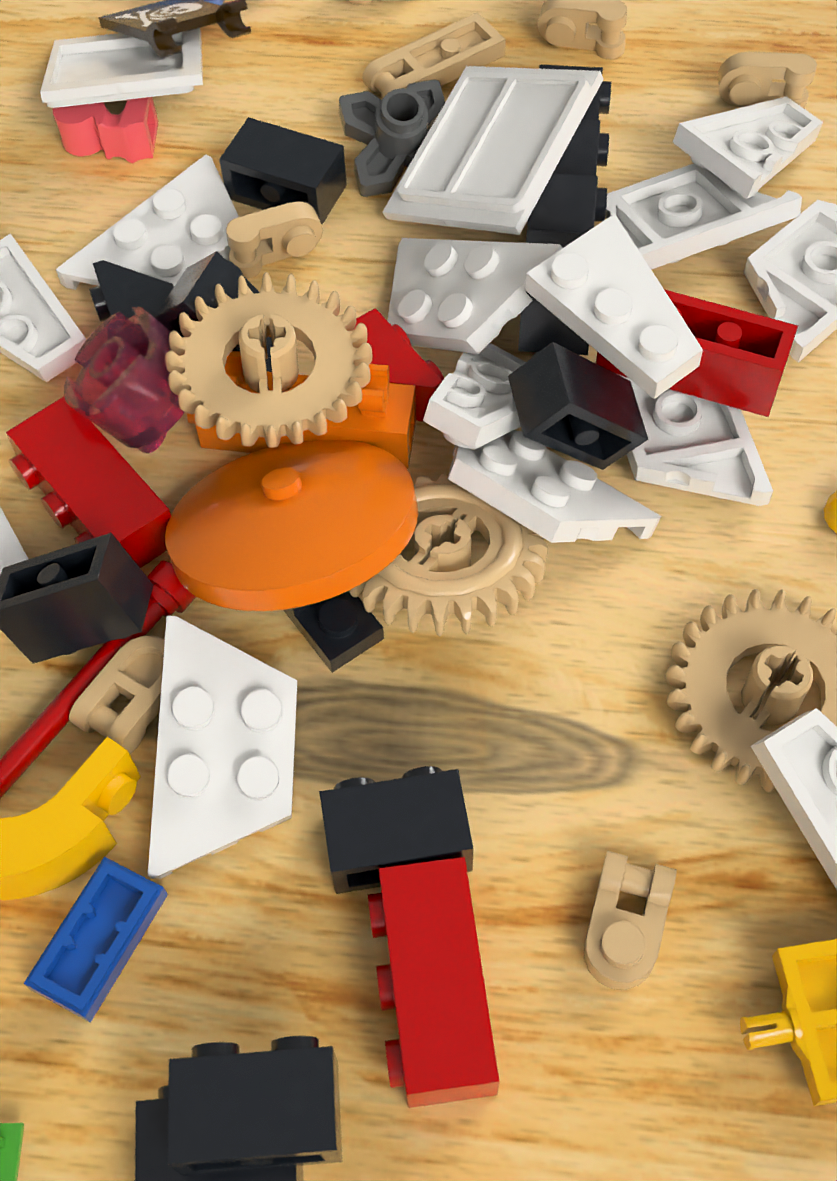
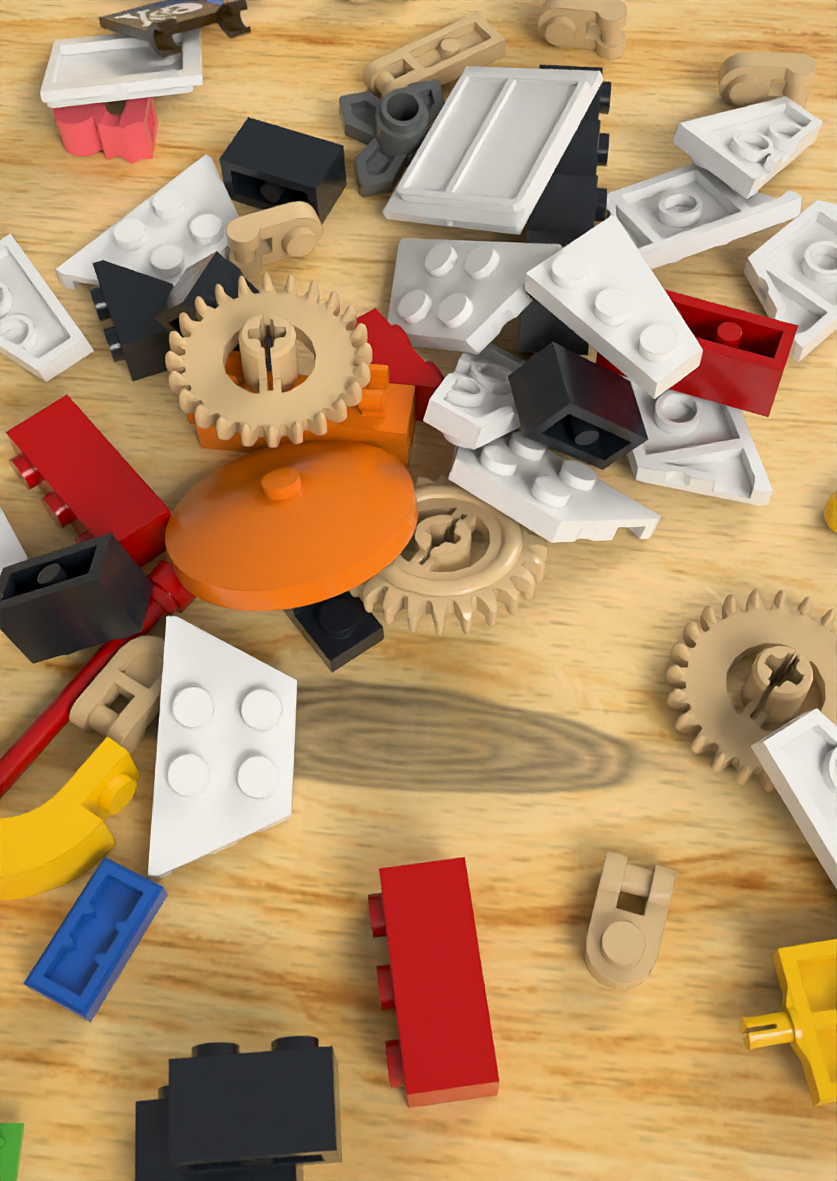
clear pink brick [64,307,184,454] -> none
black brick [319,766,474,894] -> none

